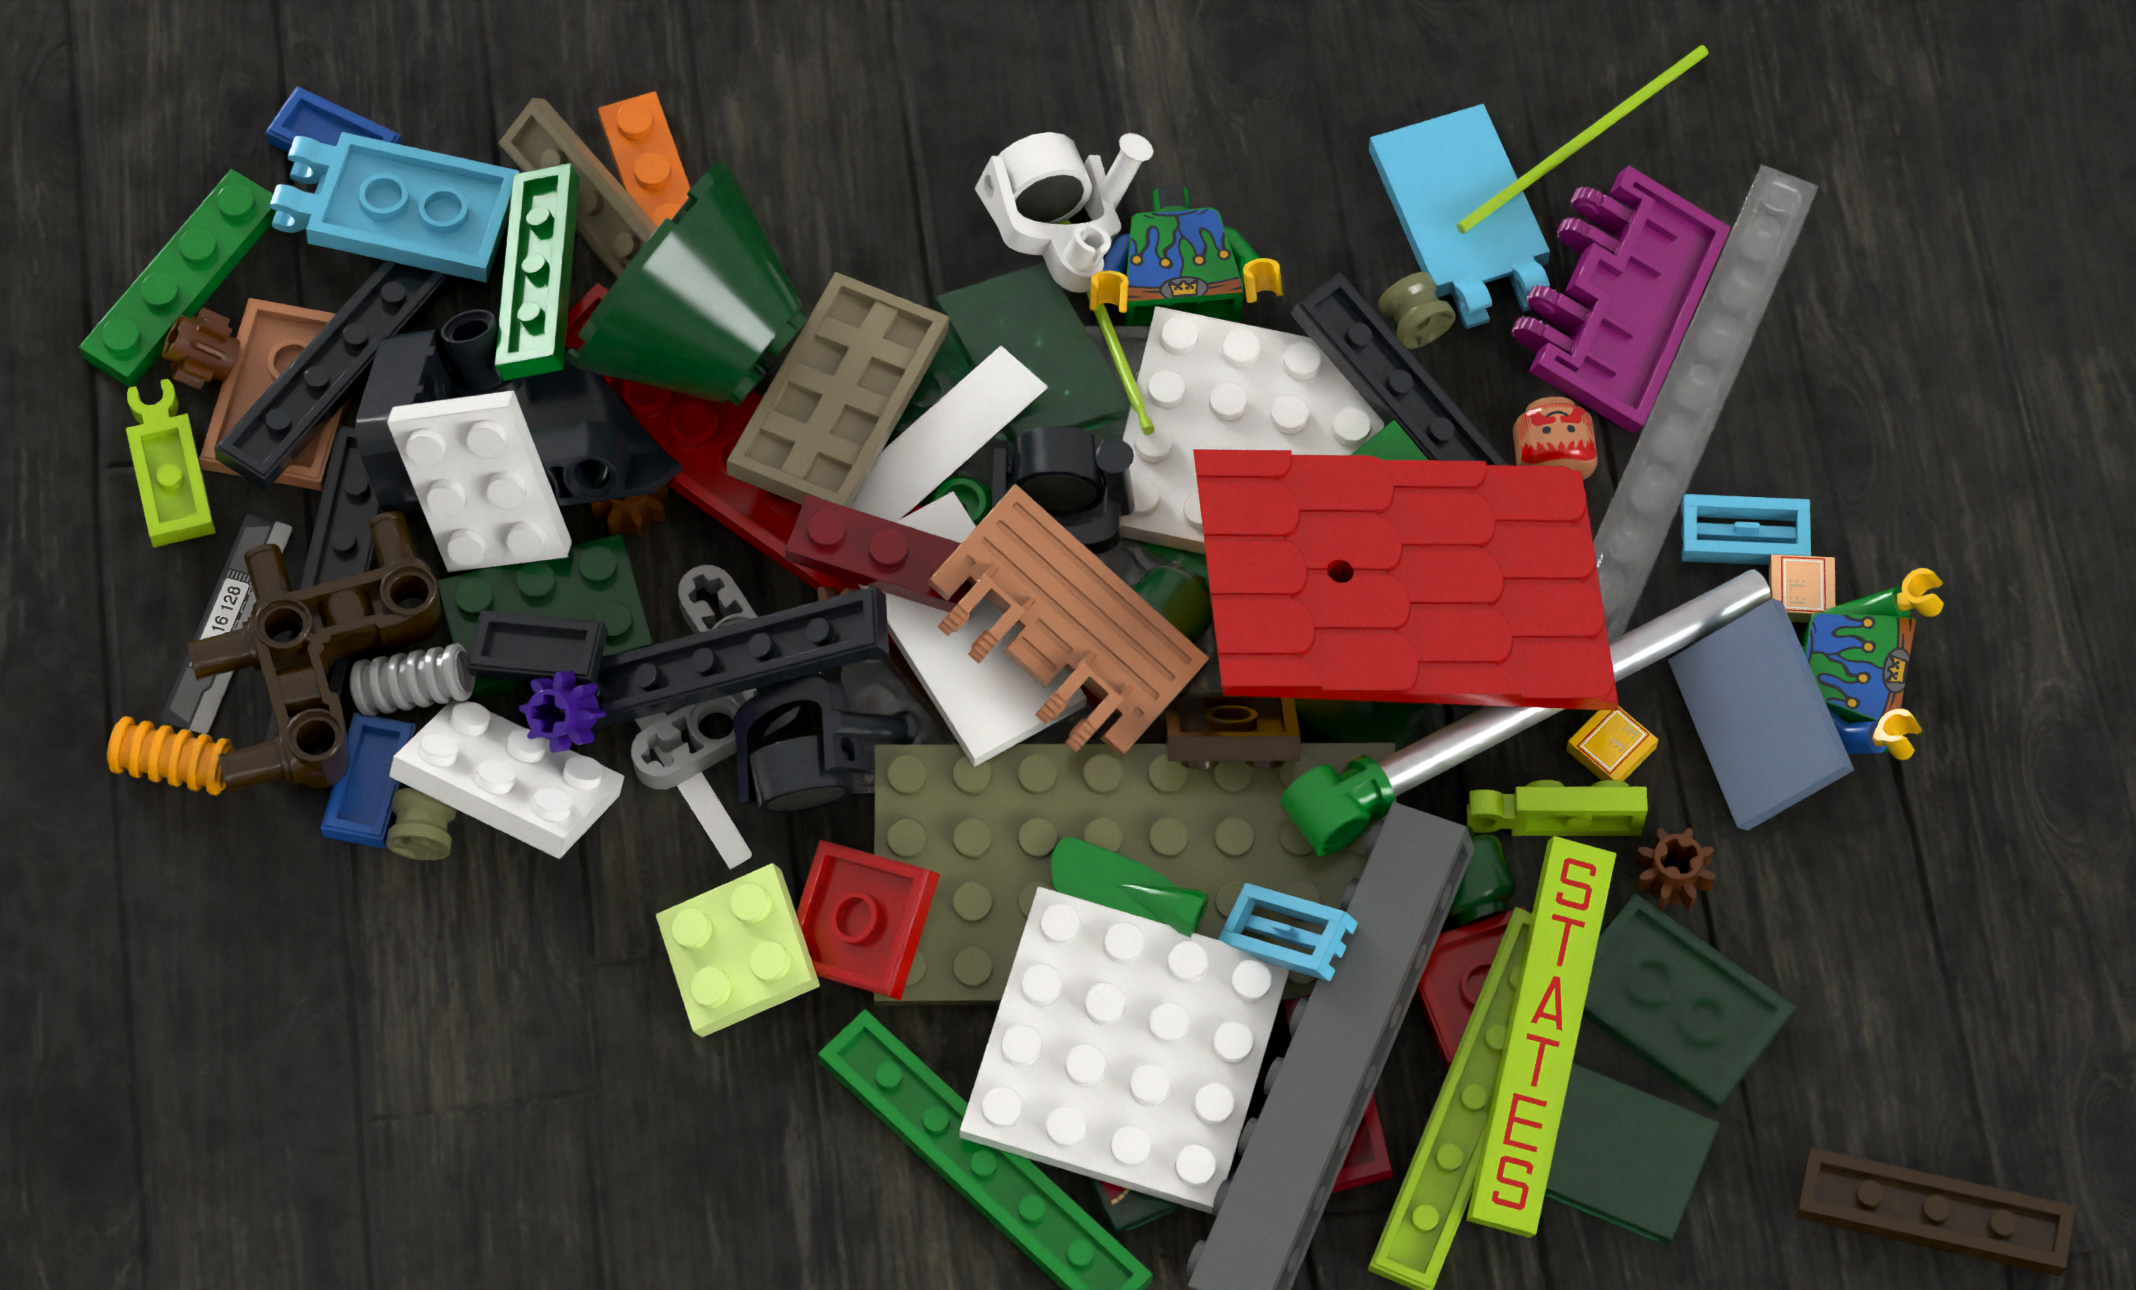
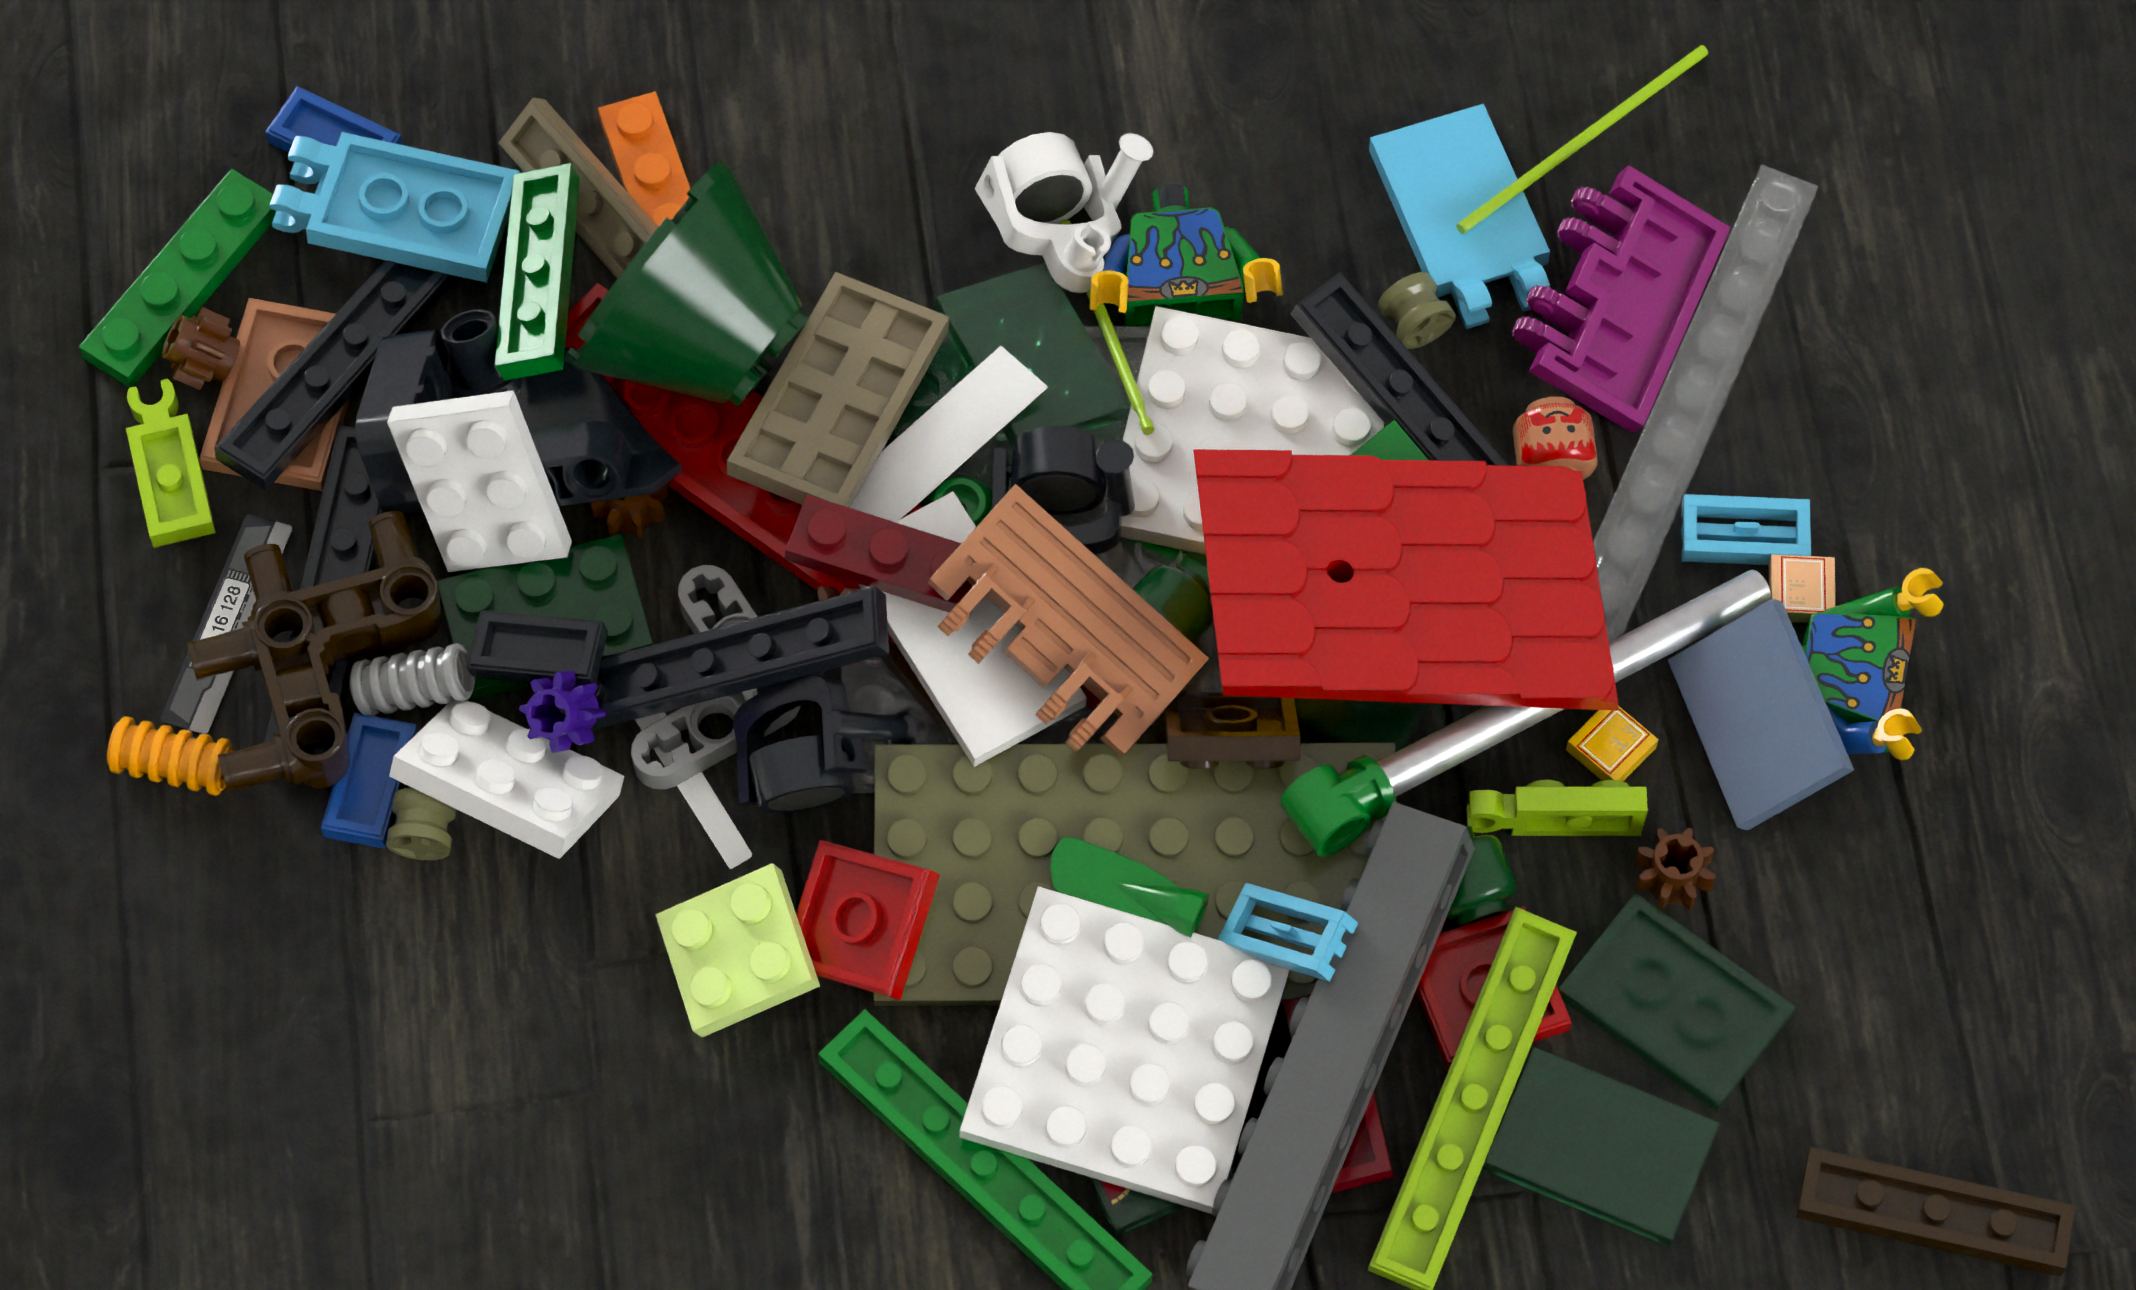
lime tile [1466,836,1616,1238] -> none

